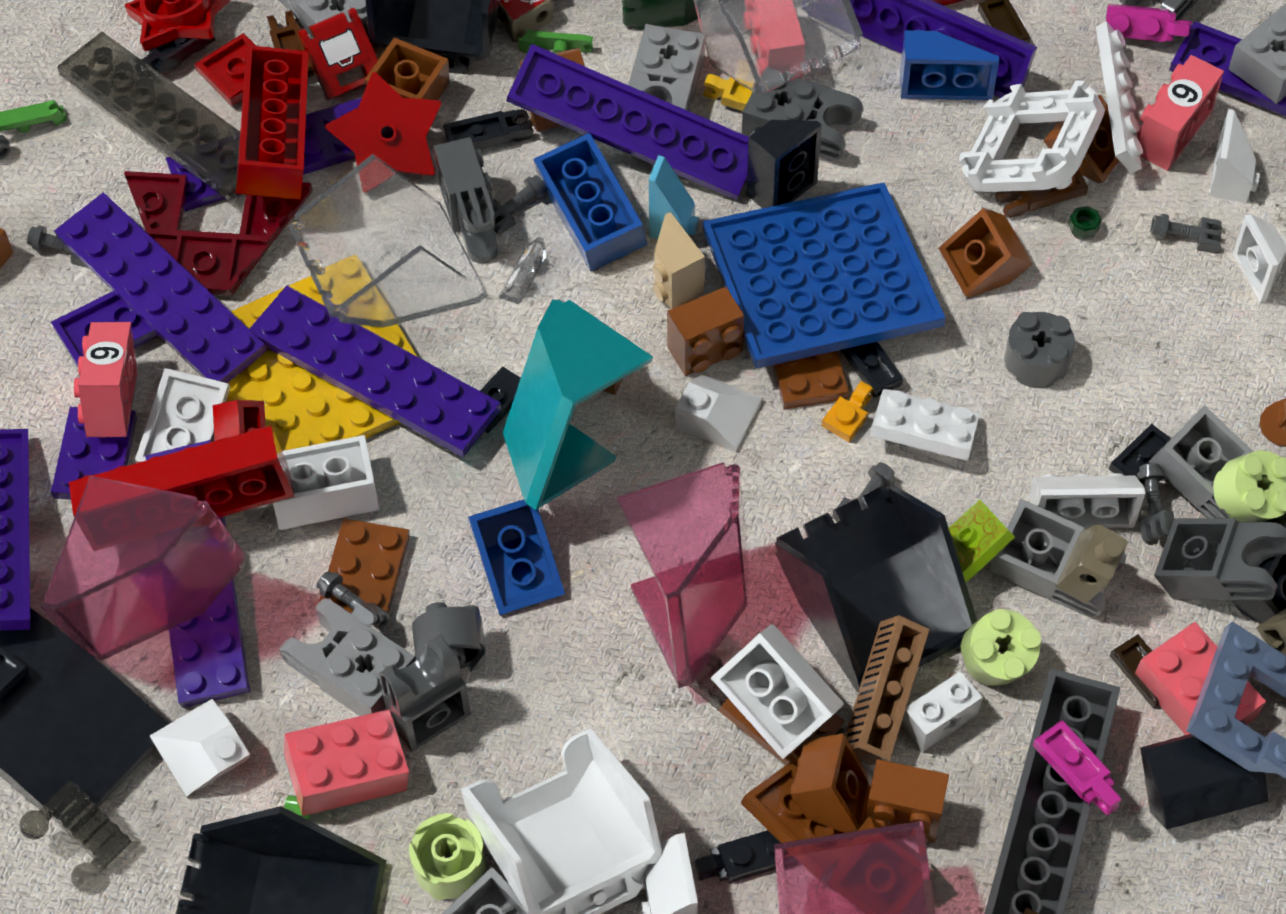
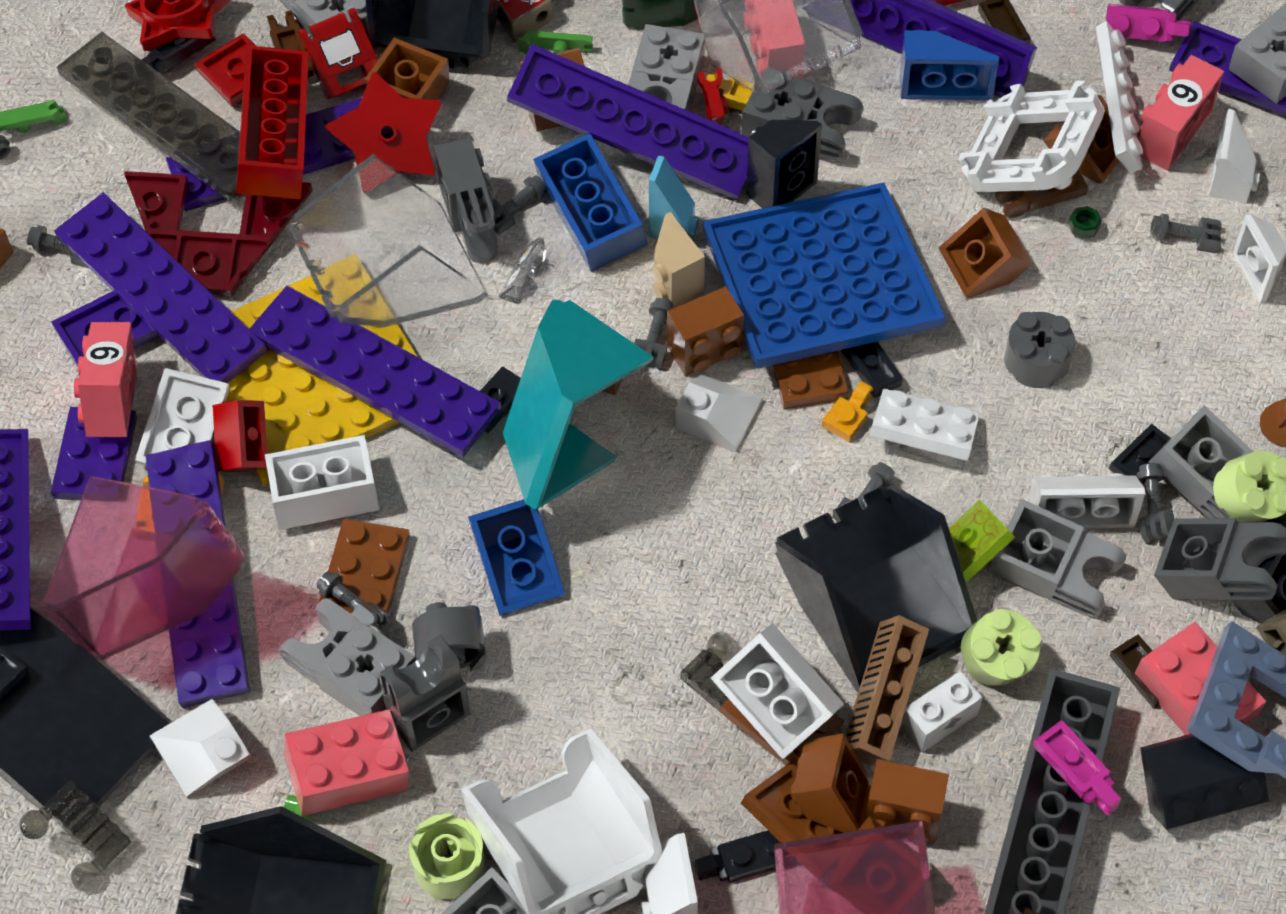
red brick [69,426,294,553] -> none
black hinge [443,108,534,149] -> none
clear pink windscreen [617,462,748,688] -> none
dark tan torso [1055,524,1128,604] -> none
none -> dark grey hinge [634,298,674,369]
none -> red plate [696,68,728,125]

